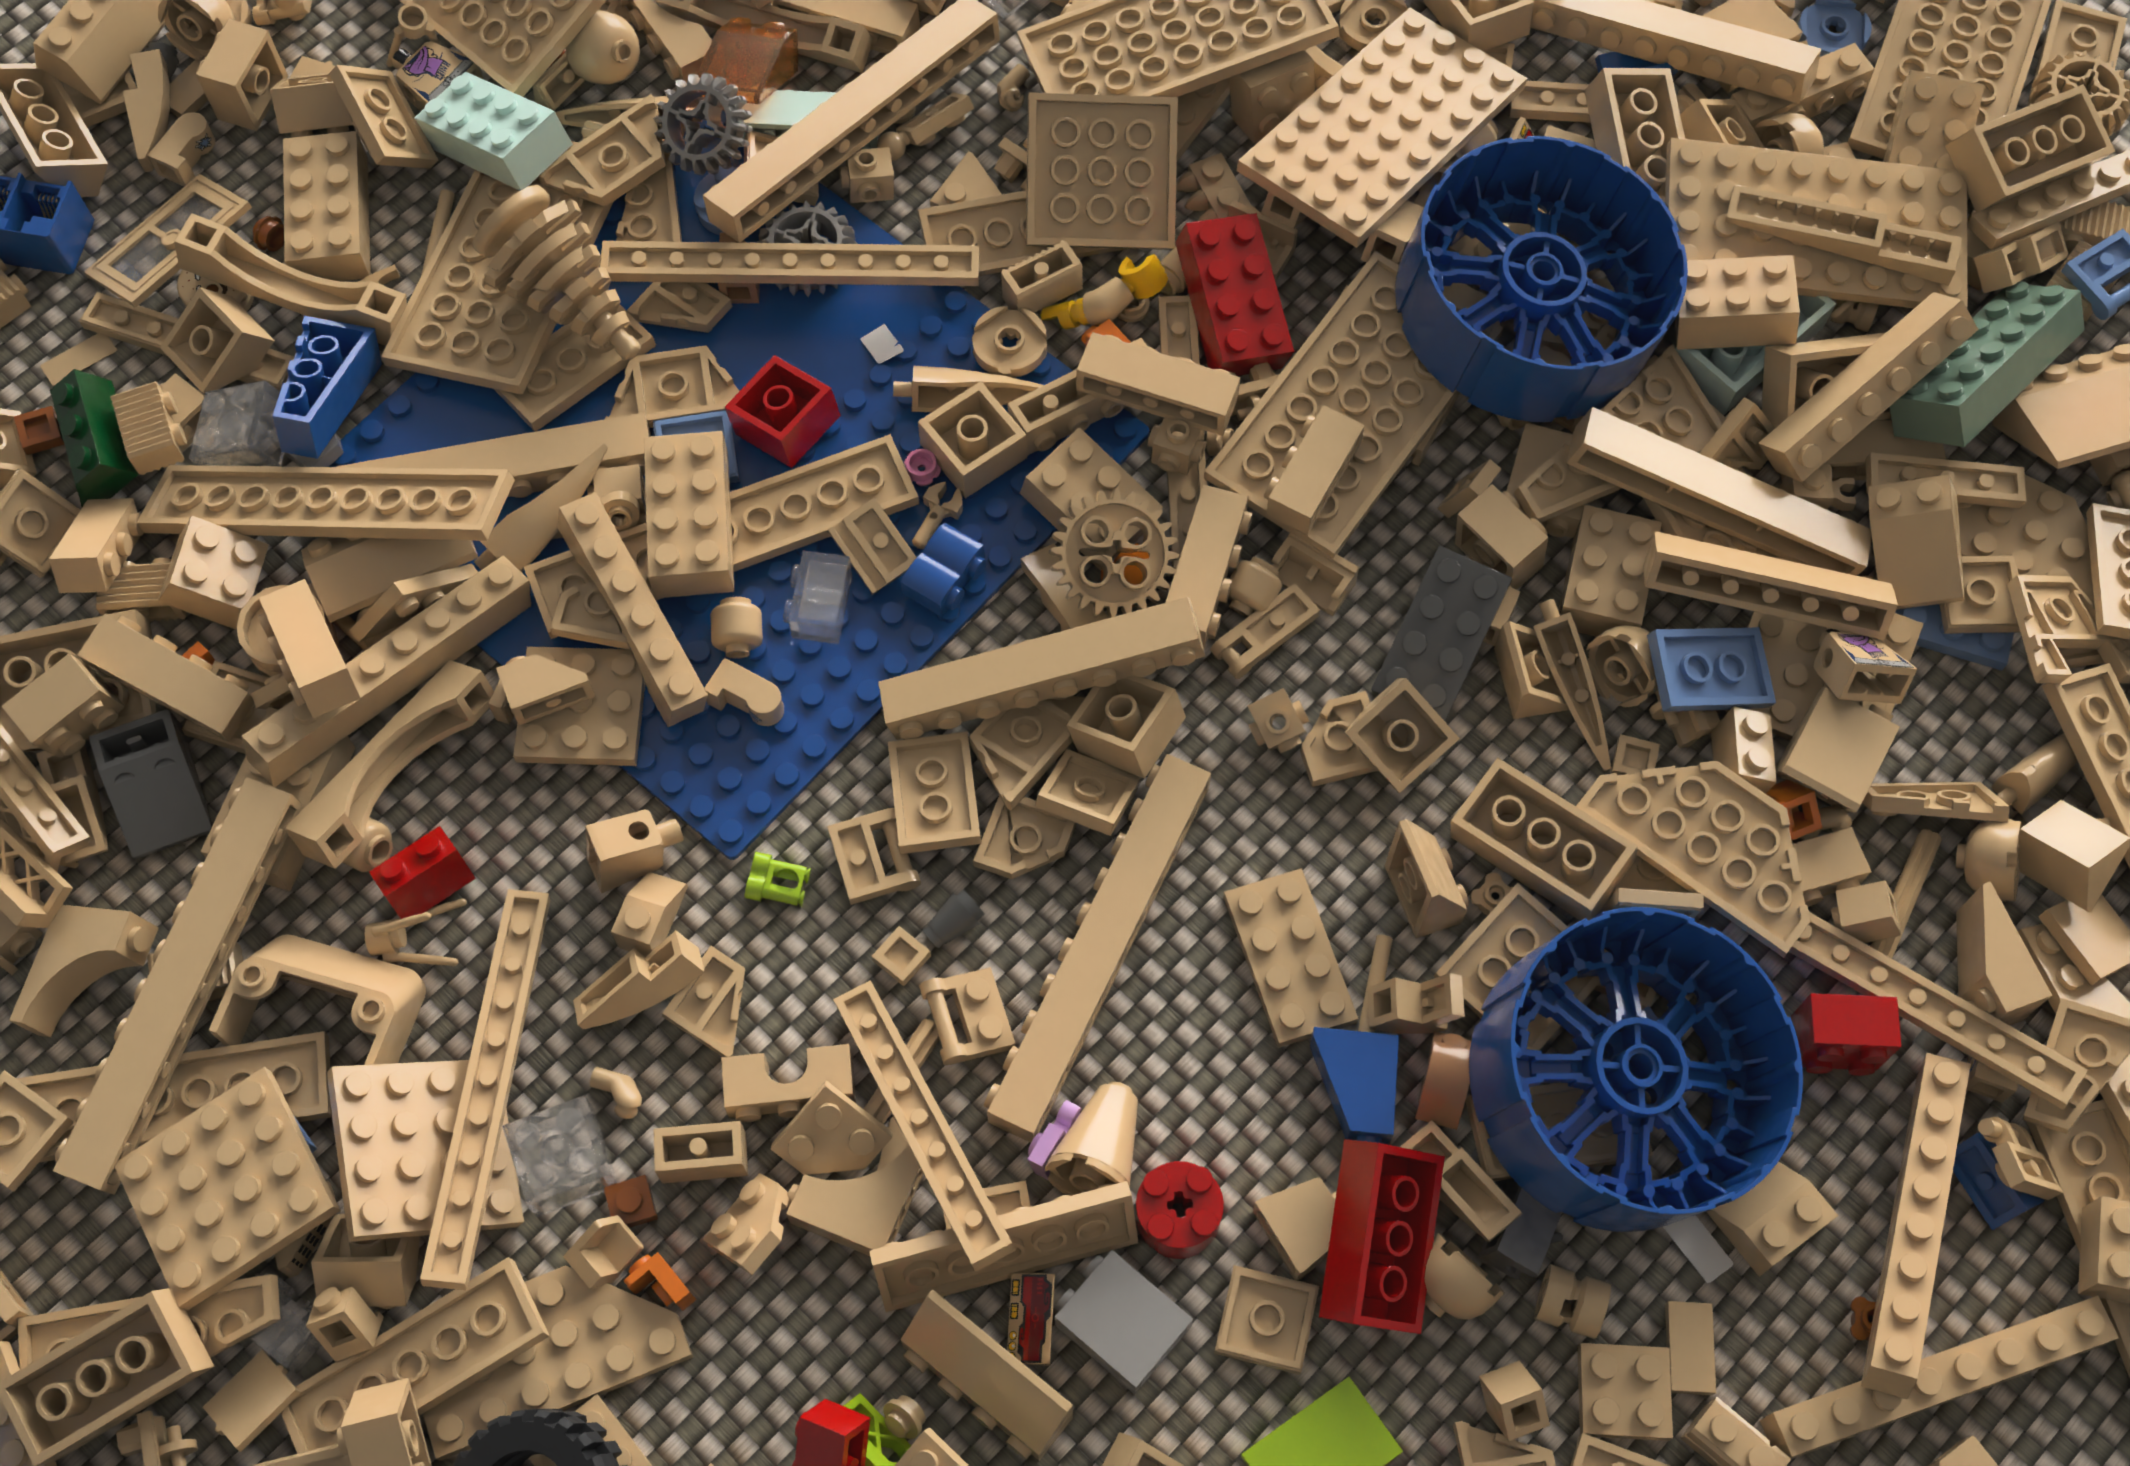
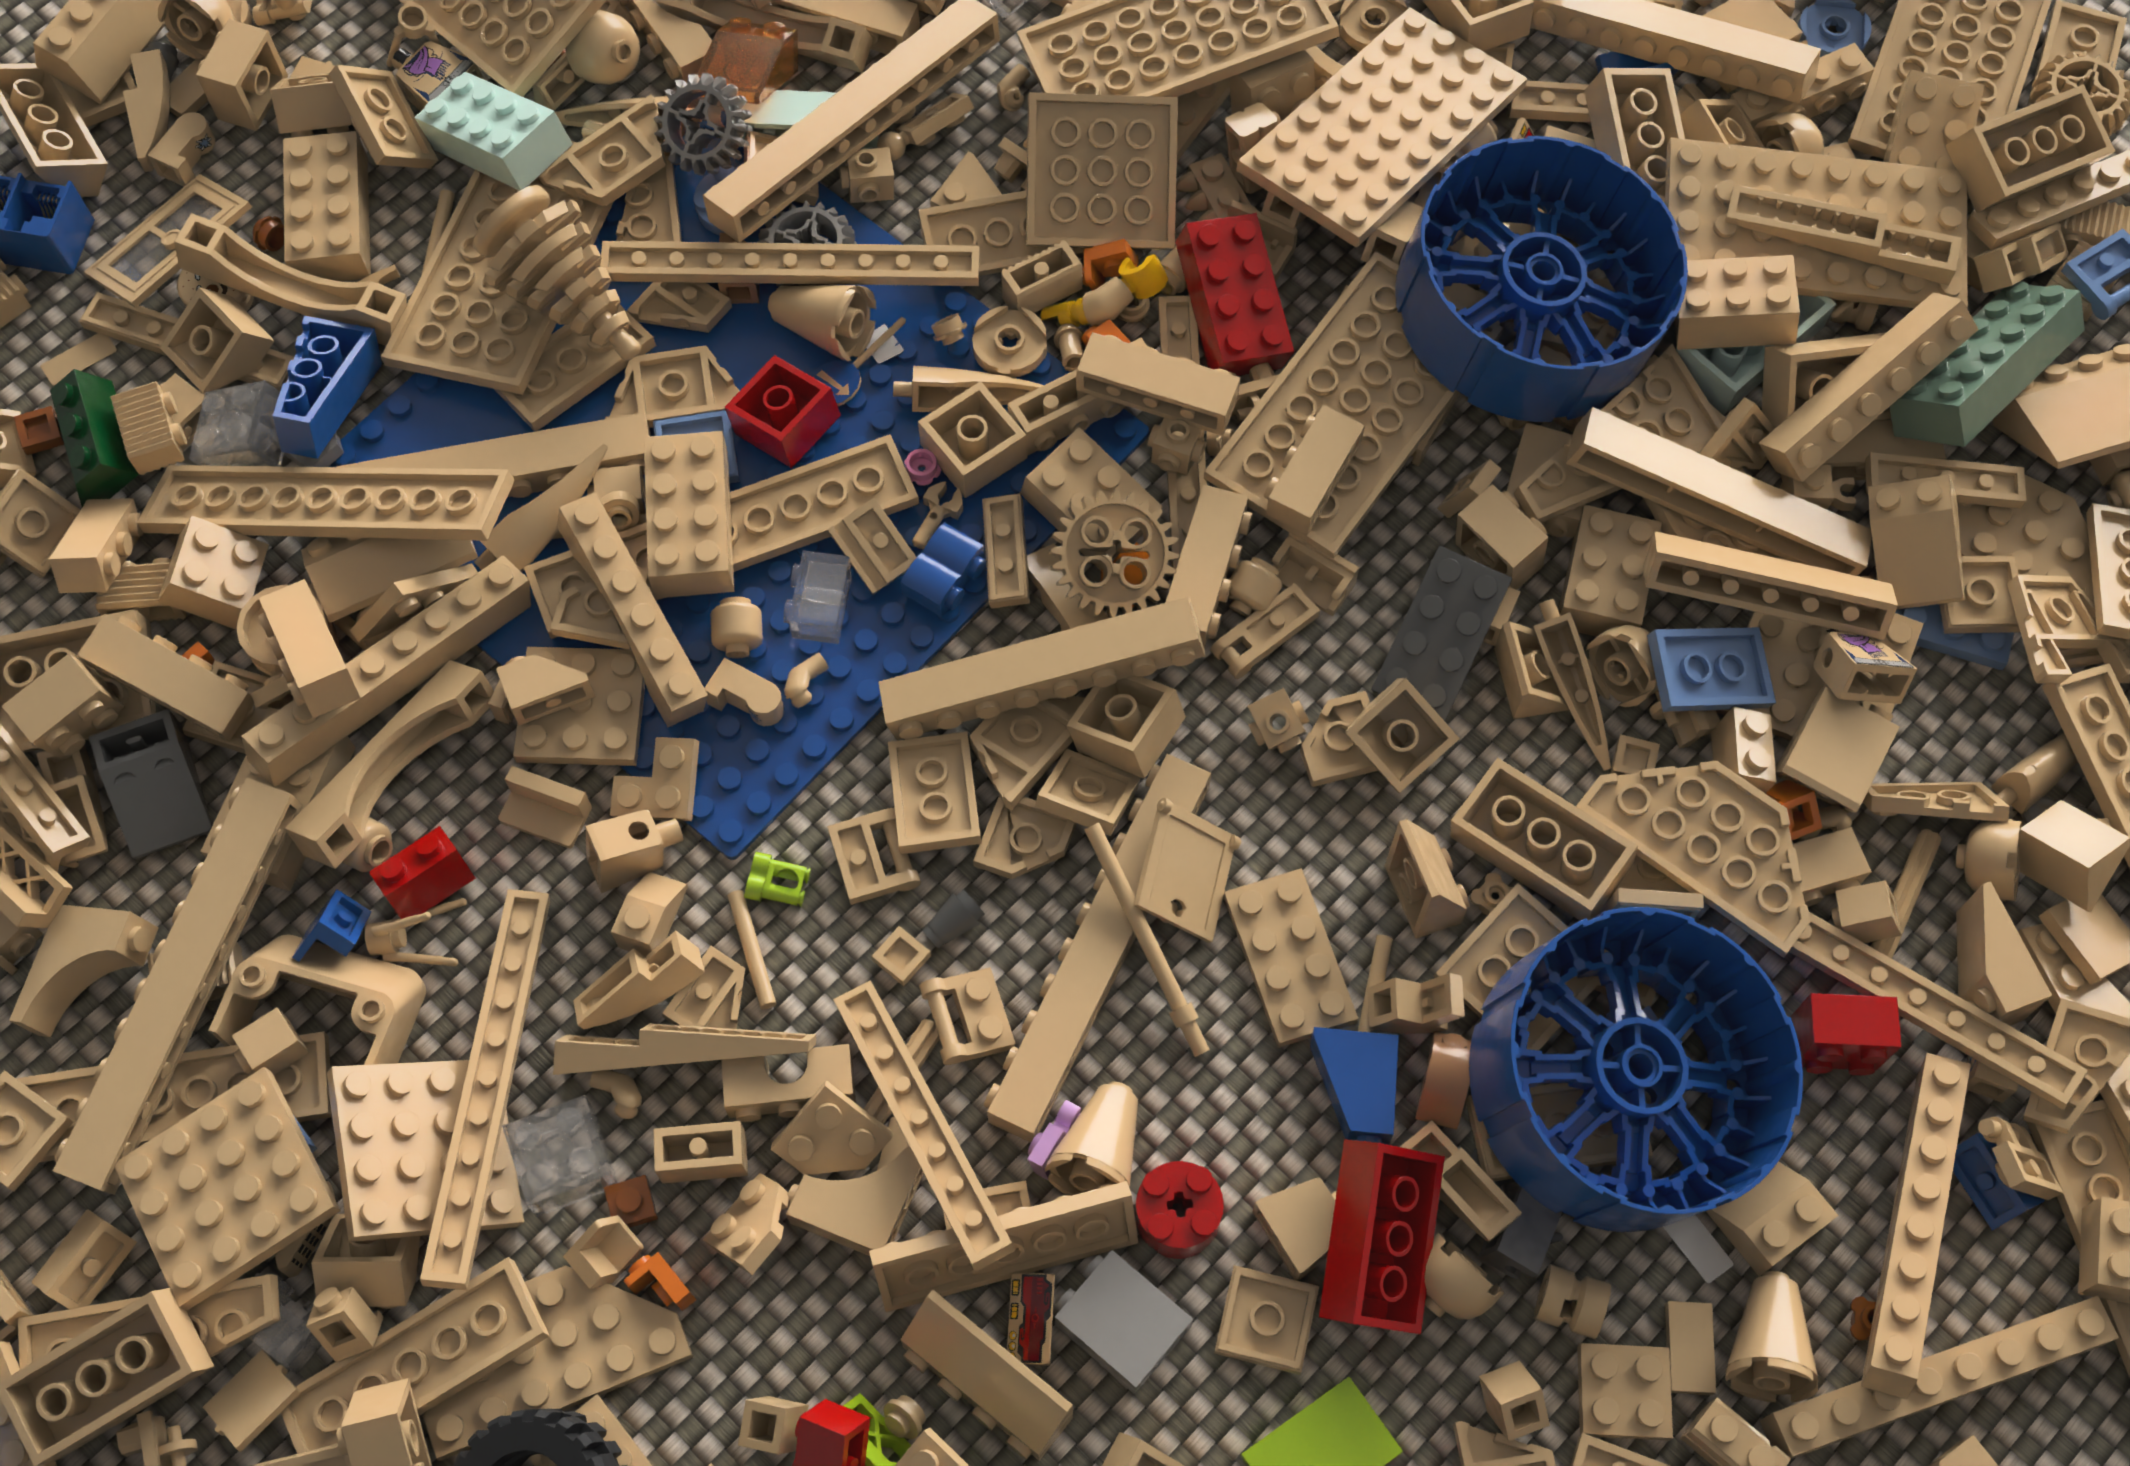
none -> tan panel [32,1209,137,1309]
none -> tan brick [232,1007,309,1075]
none -> blue panel [292,889,372,962]
none -> tan panel [498,766,592,849]
none -> tan slope [553,1023,816,1075]
none -> tan plate [610,737,700,821]
none -> tan bar [727,890,777,1009]
none -> tan brick [738,1396,809,1455]
none -> tan cone [768,285,876,361]
none -> tan arm [784,652,829,708]
none -> piece [811,317,906,406]
none -> tan plate [931,313,967,346]
none -> tan tile [982,493,1030,609]
none -> tan pin [1054,324,1083,372]
none -> orange bracket [1082,239,1139,291]
none -> tan bar [1084,823,1210,1057]
none -> tan container [1133,798,1241,943]
none -> tan brick [1225,102,1282,194]
none -> tan cone [1725,1271,1819,1402]

